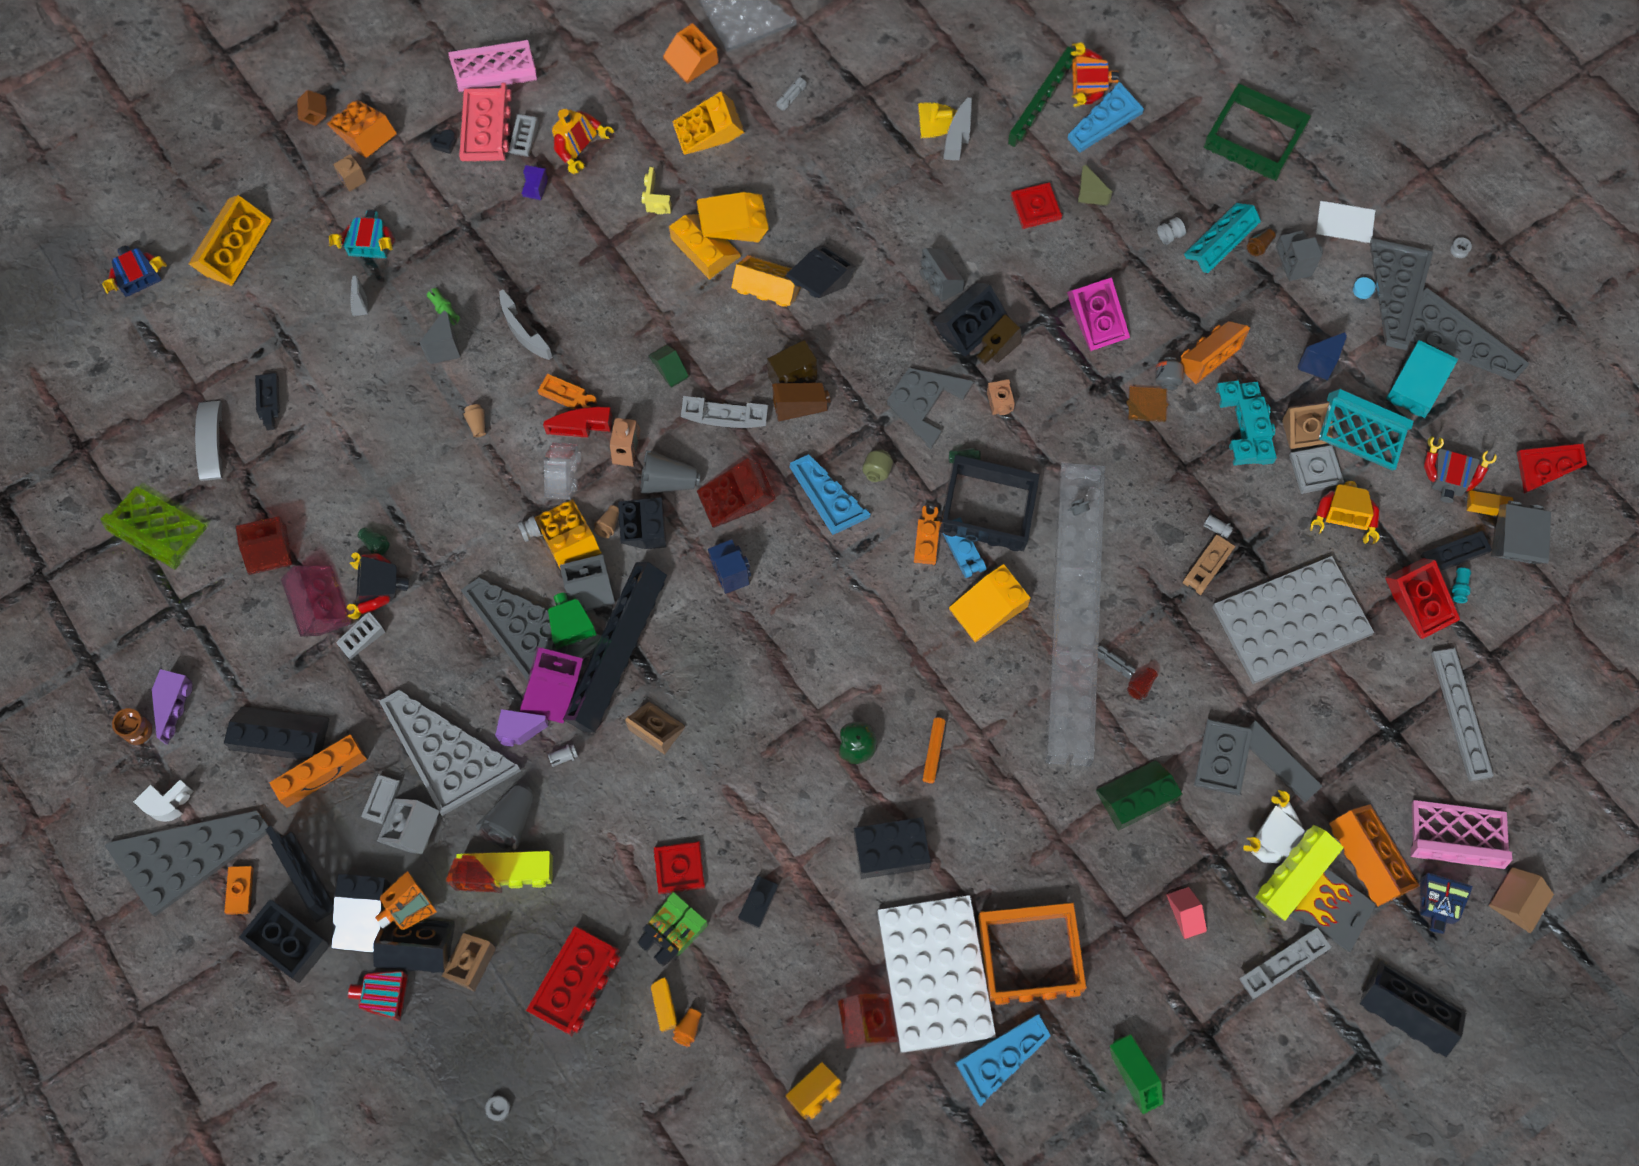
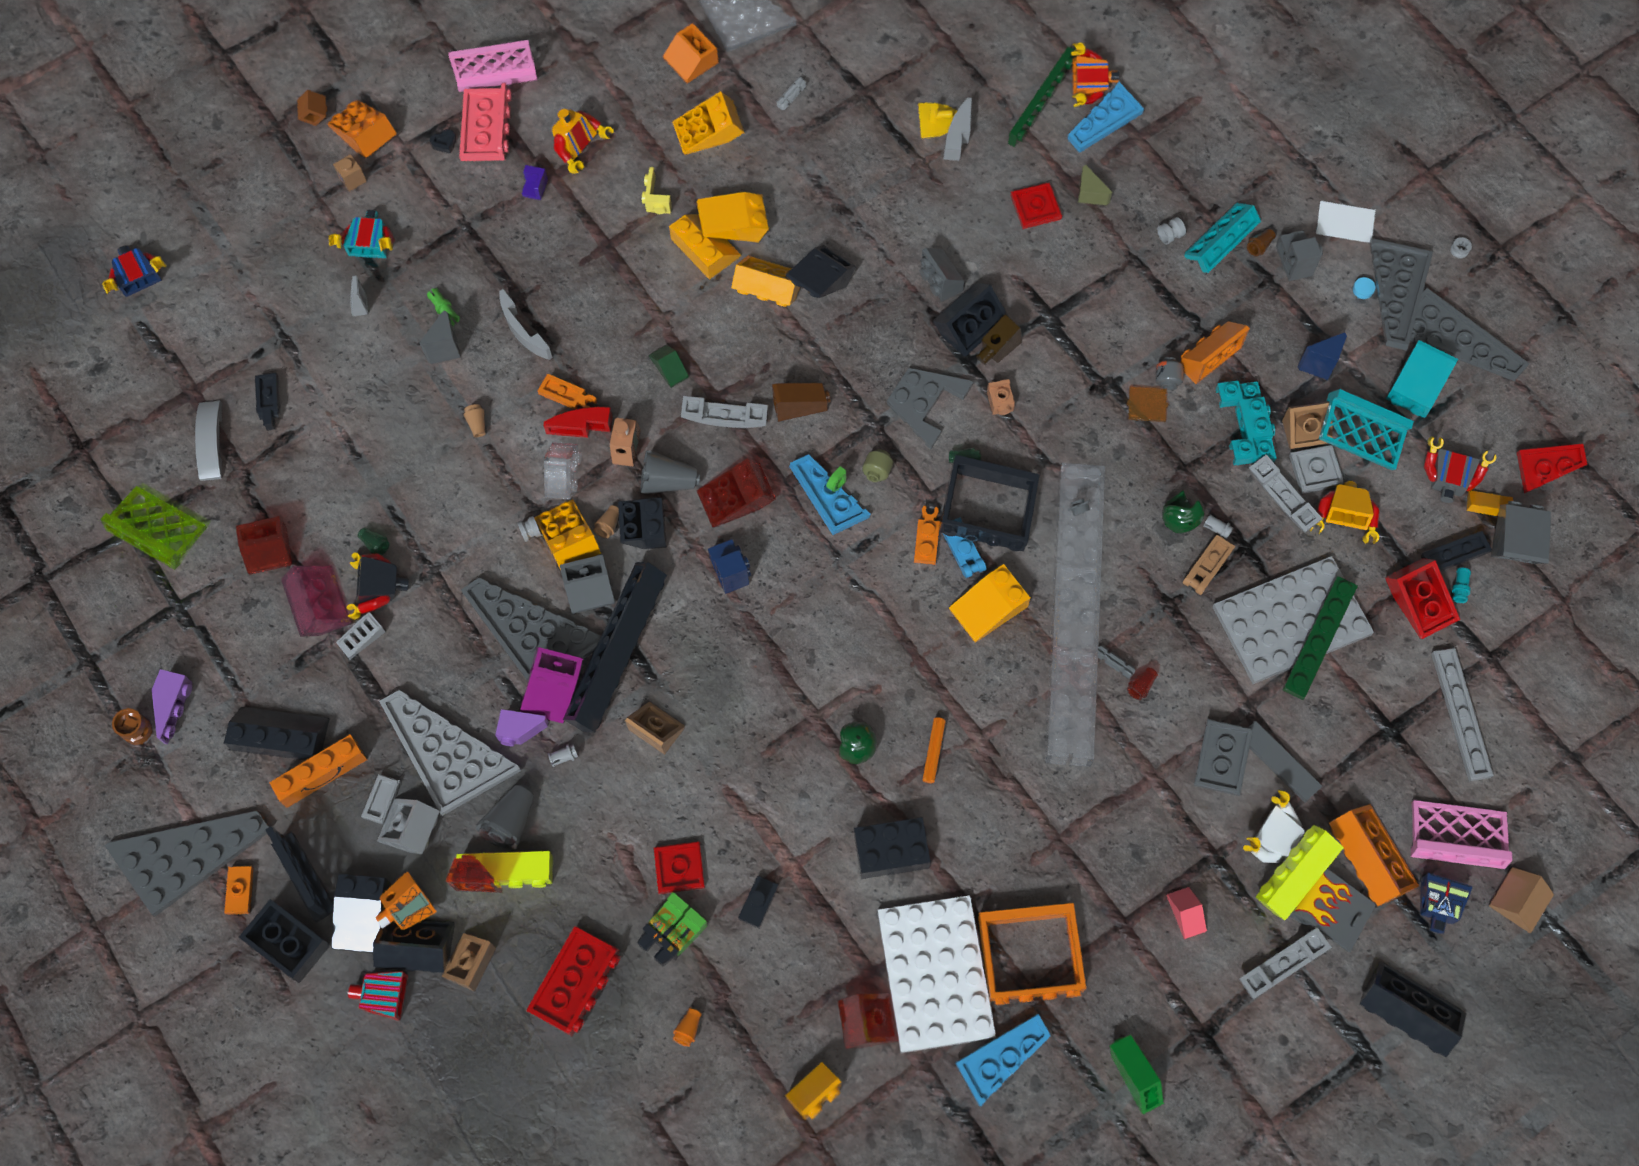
white brick [134,780,193,821] -> none
light orange slope [189,195,272,286] -> none
light grey tile [485,1096,511,1121] -> none
light grey slope [509,114,539,157] -> none
green torso [548,592,596,649] -> none
light orange slope [651,978,678,1032] -> none
dark brown brick [767,340,817,384] -> none
dark pink slope [1067,278,1130,351] -> none
dark green slope [1096,760,1183,831] -> none
dark green window [1204,83,1311,181] -> none
none -> bright green tile [827,466,846,492]
none -> dark green piece [1162,491,1205,534]
none -> light grey slope [1249,455,1323,533]
none -> dark green plate [1282,576,1358,700]

